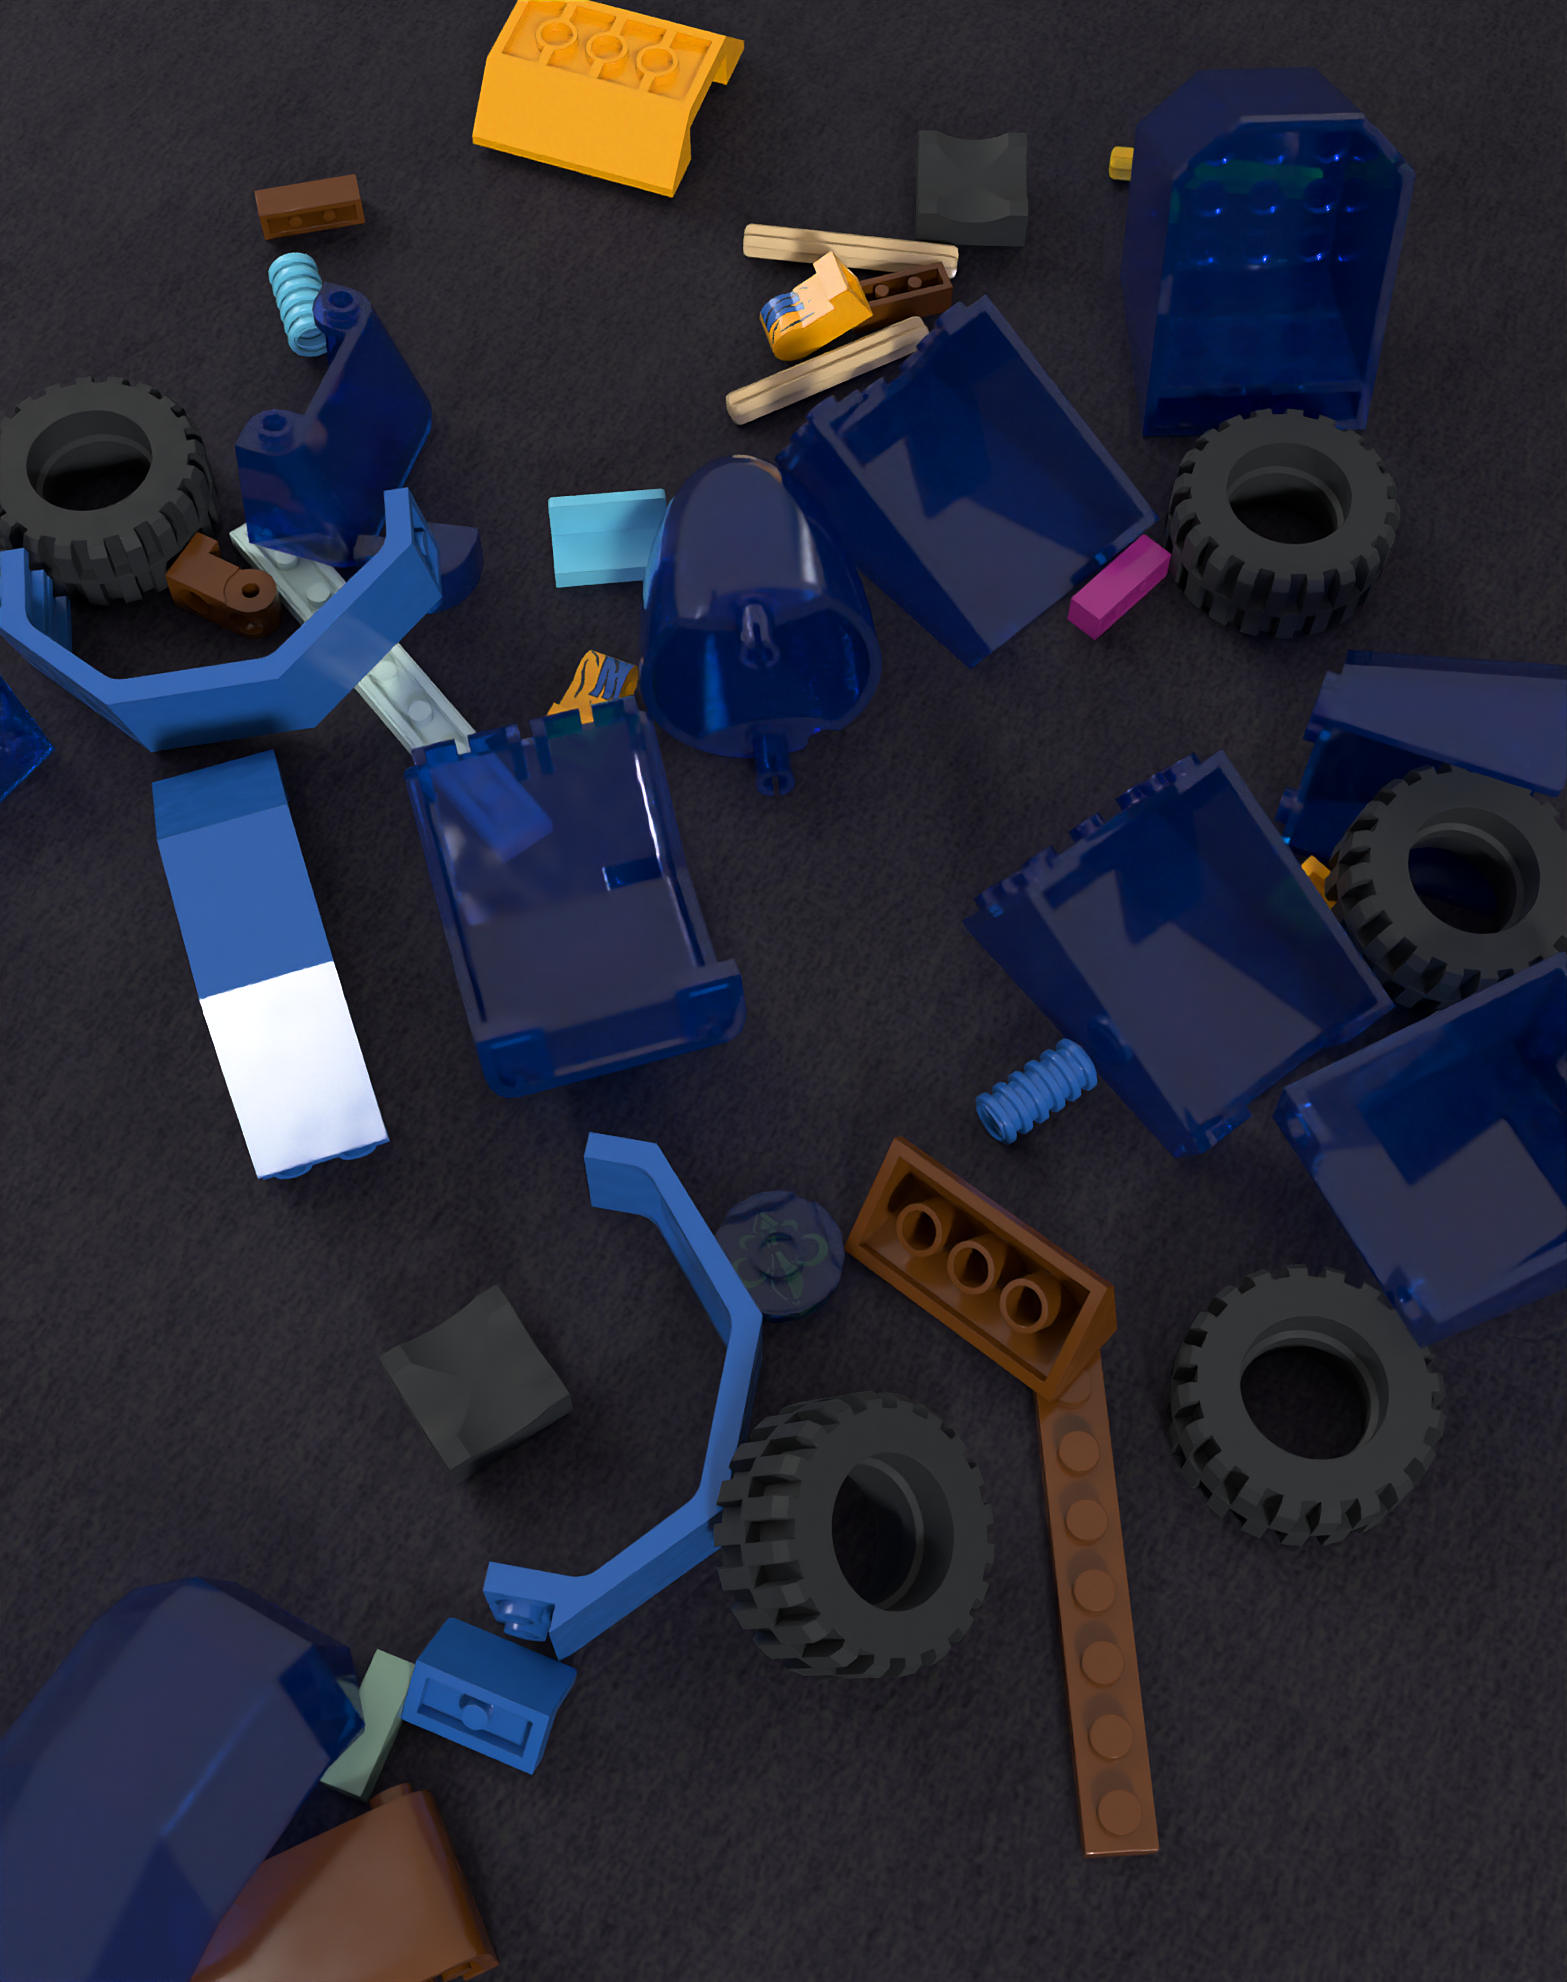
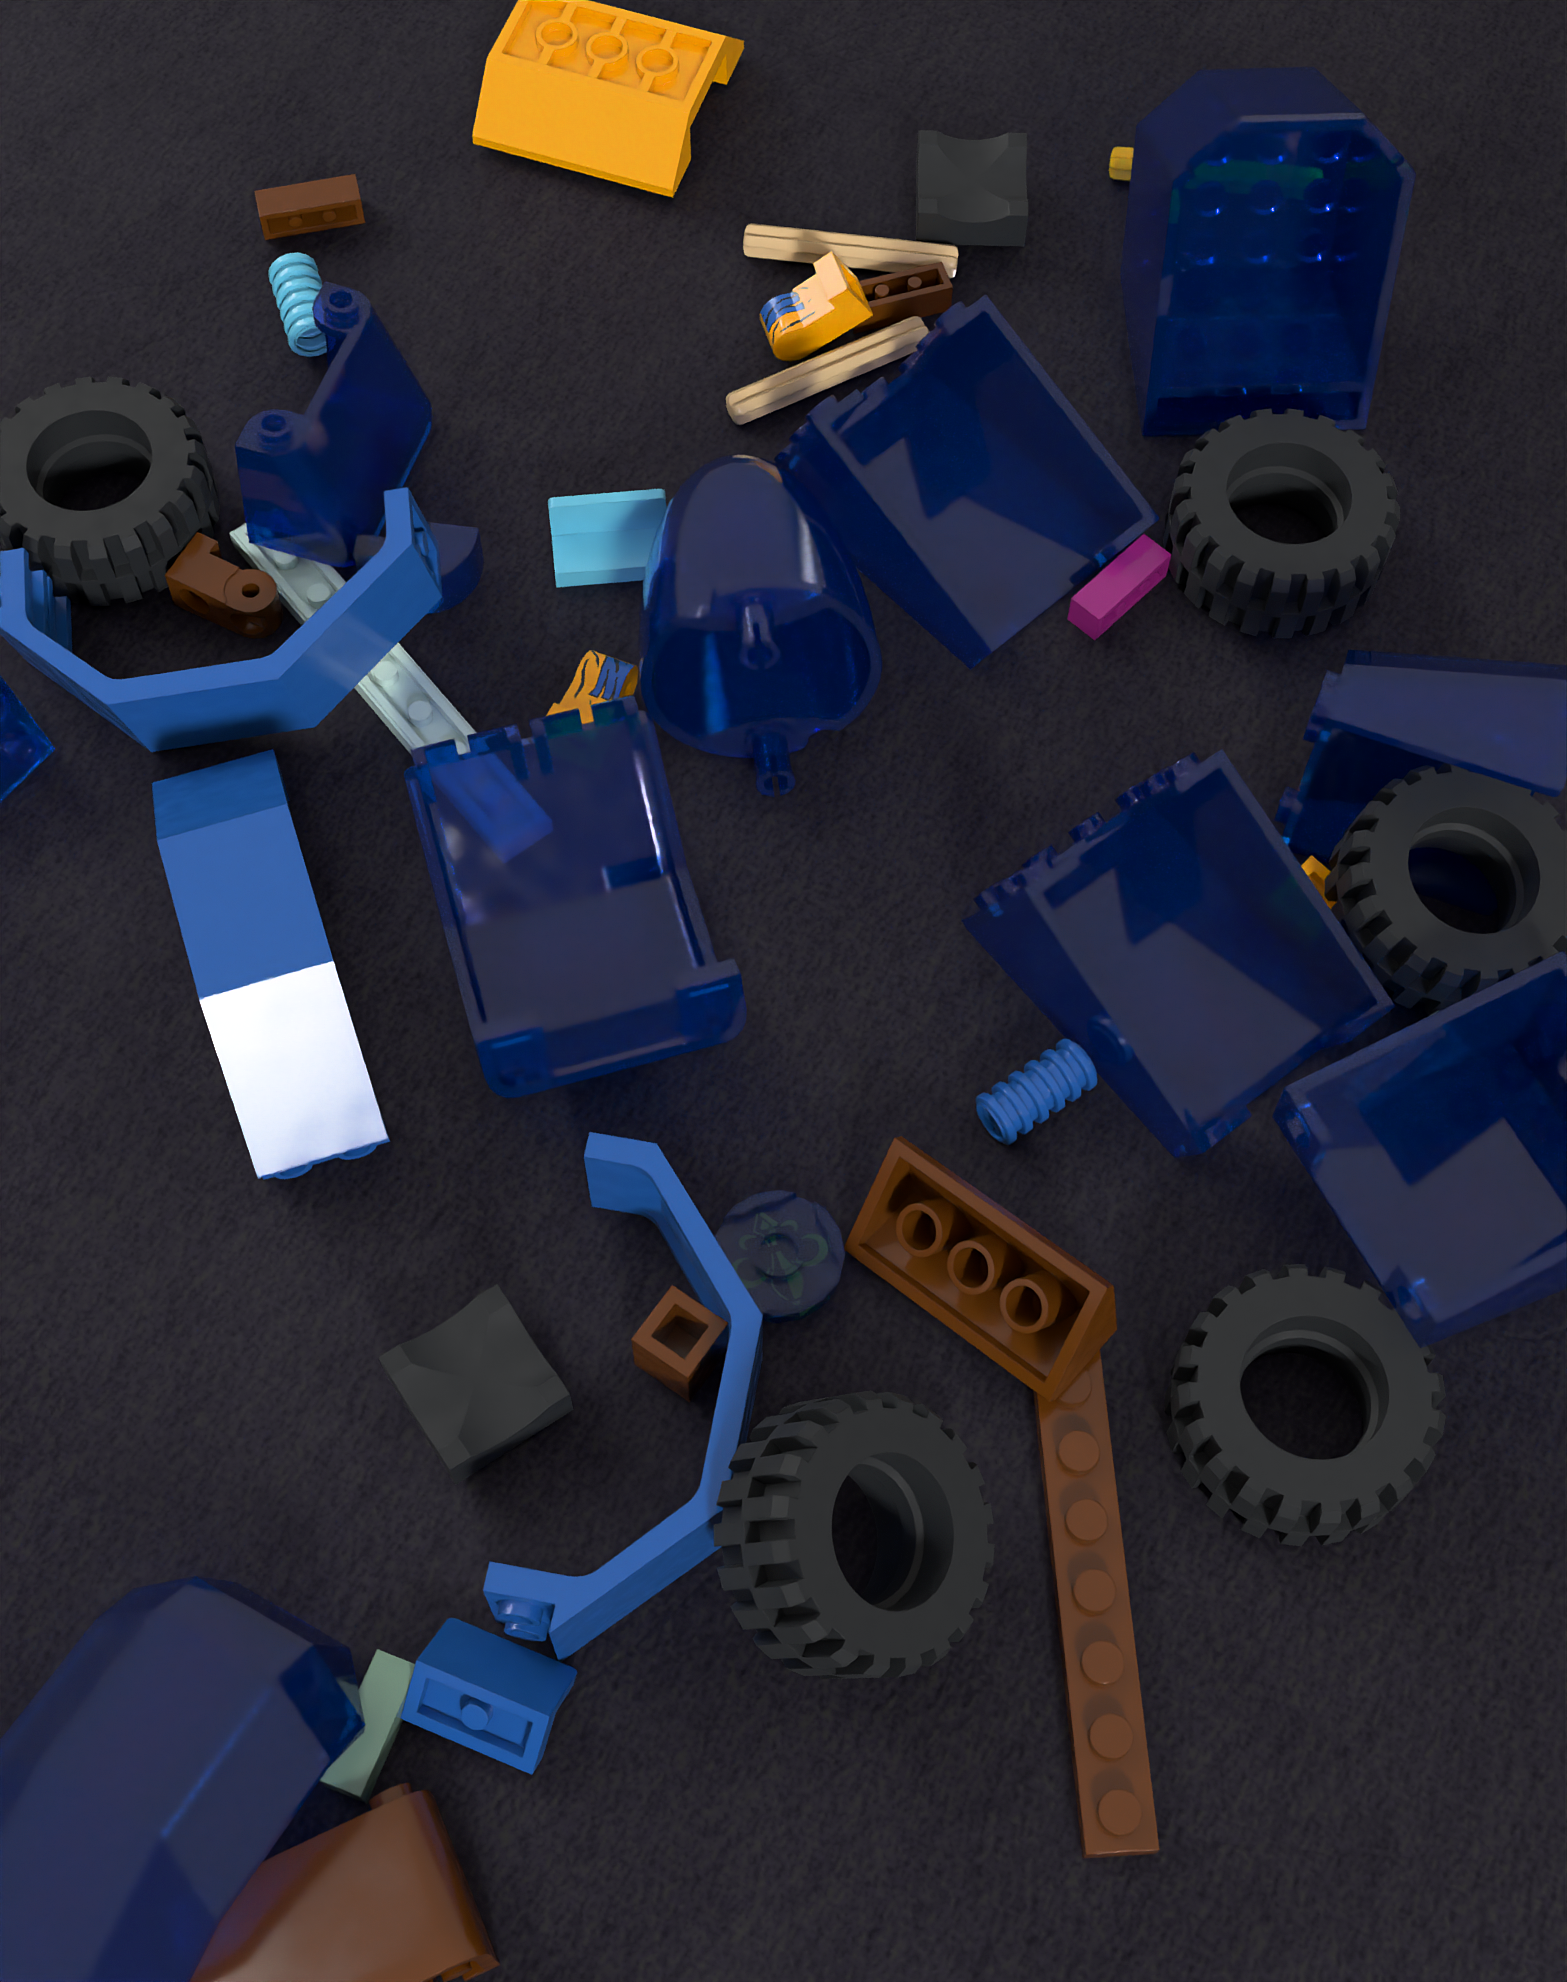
none -> reddish brown brick [631,1285,729,1402]

